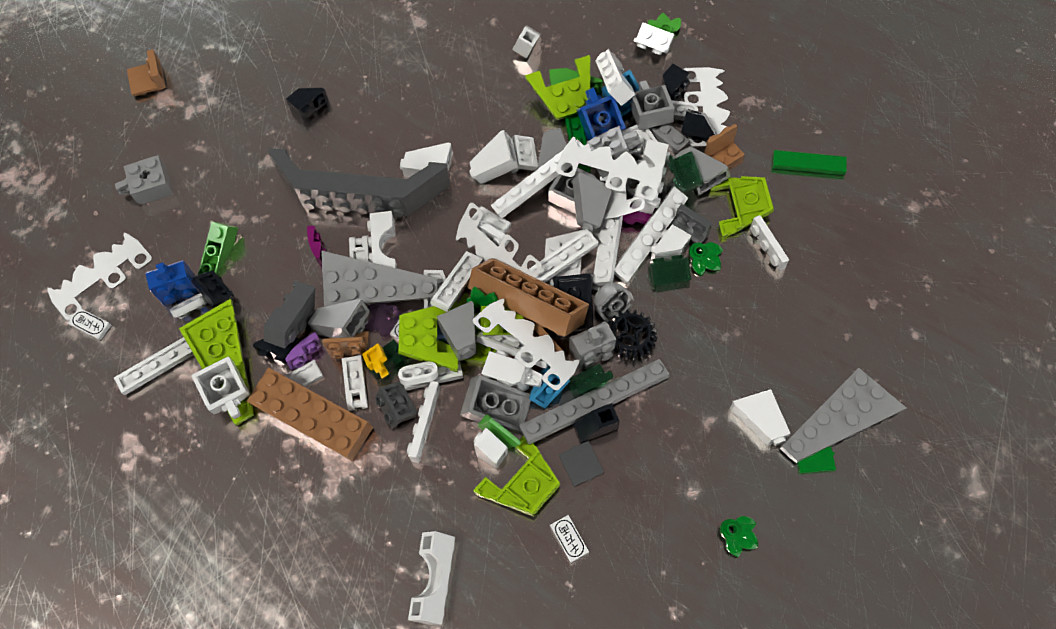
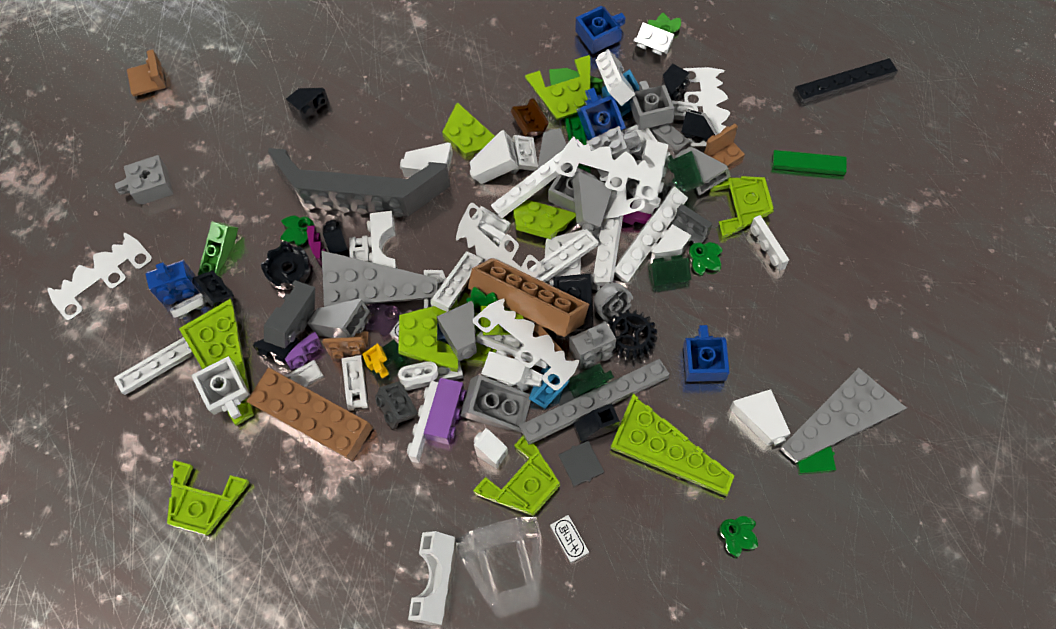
white tile [68,308,112,341] -> none
bright green slope [477,414,521,449] -> none
white slope [512,25,541,59] -> none
none -> lime wing [167,460,249,536]
none -> black plate [261,241,311,290]
none -> green plate [280,215,314,246]
none -> black slope [323,220,348,254]
none -> medium lavender brick [423,378,467,444]
none -> lime wing [442,103,495,157]
none -> clear windscreen [455,517,542,618]
none -> reddish brown bracket [510,98,549,137]
none -> lime wing [513,200,576,239]
none -> blue hinge [575,6,626,54]
none -> lime wing [610,394,734,496]
none -> blue hinge [683,325,729,382]
none -> black plate [794,58,898,104]

